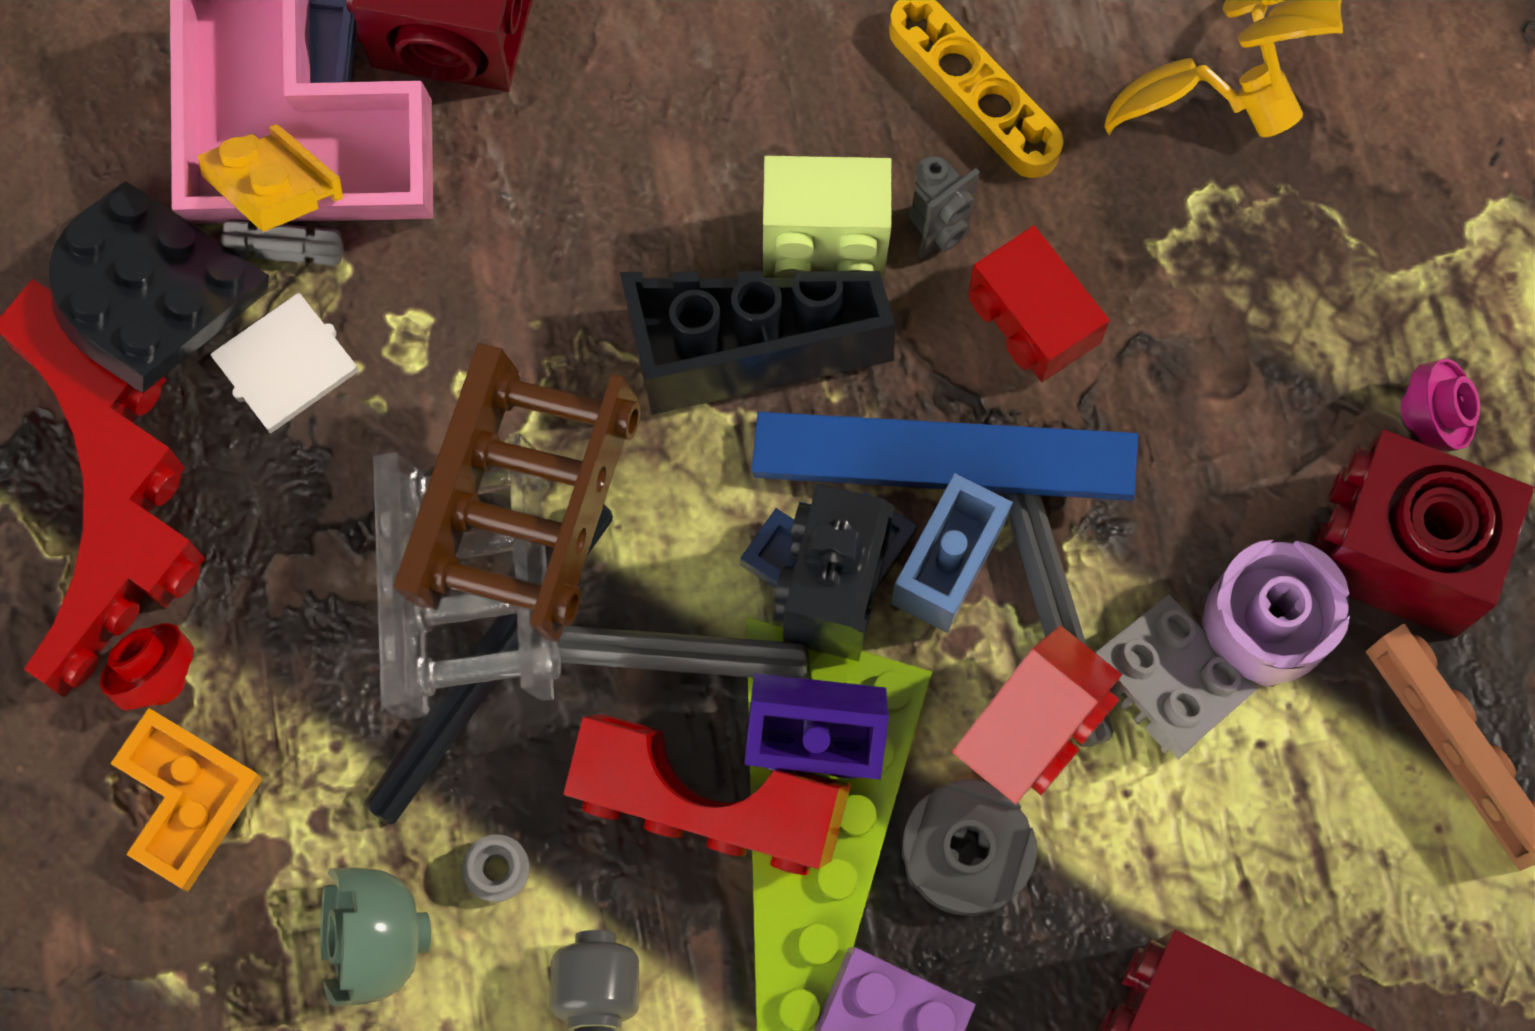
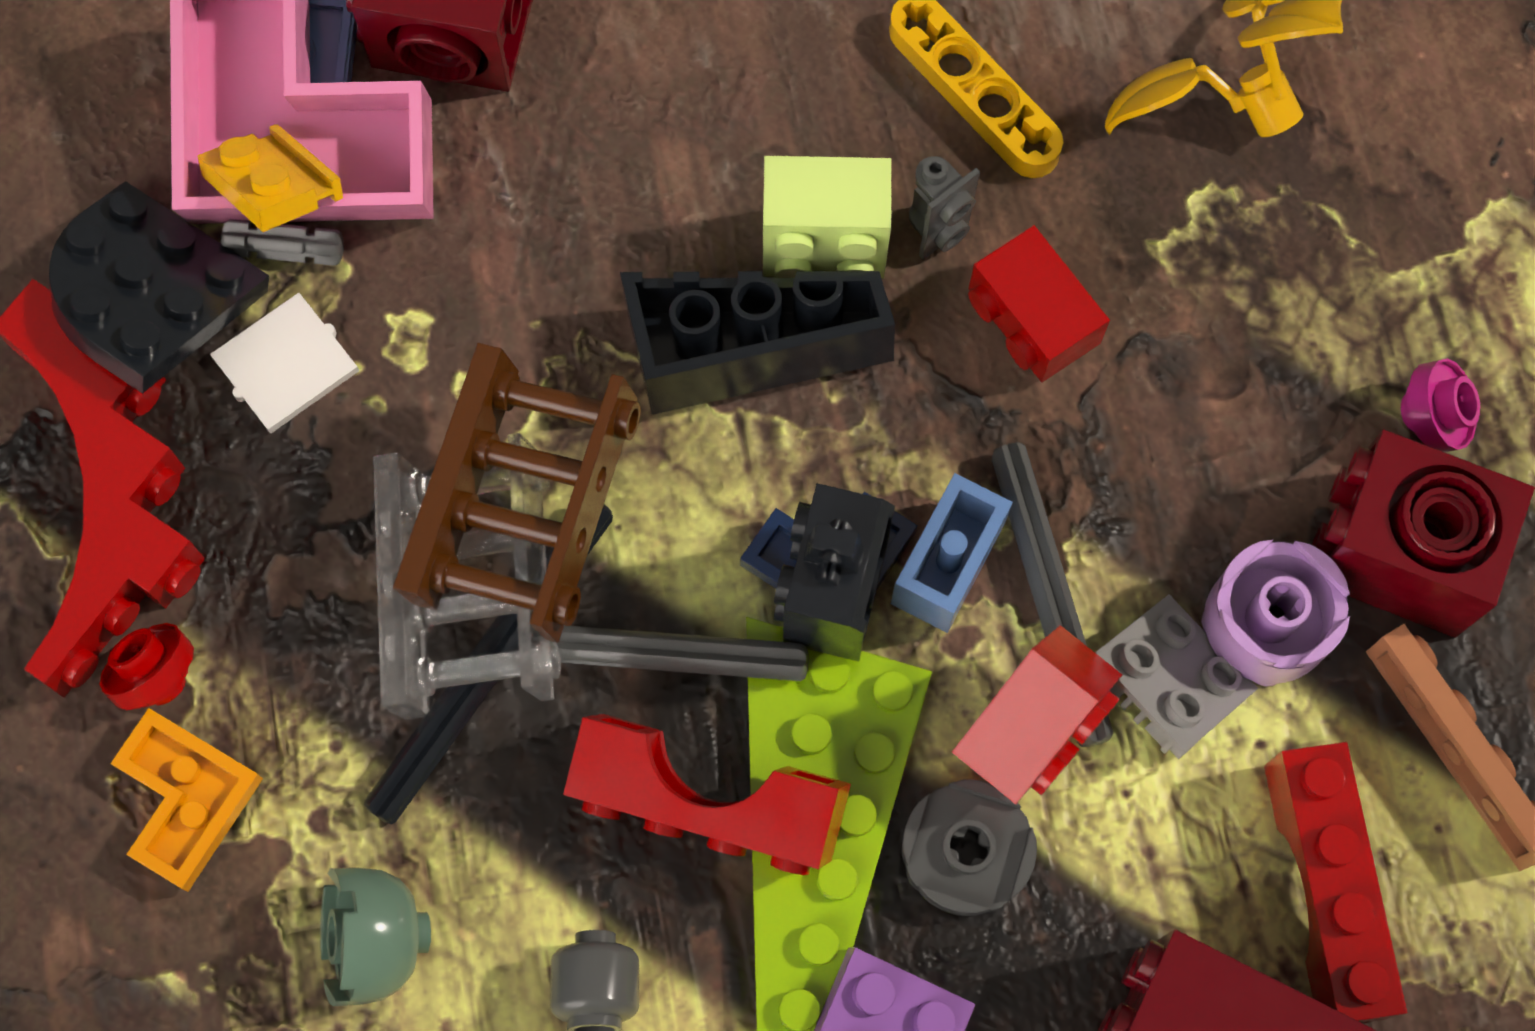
light grey plate [462,834,530,902] -> none
dark purple brick [745,673,889,780] -> none
blue tile [751,412,1138,501] -> none
none -> red arch [1264,742,1408,1023]

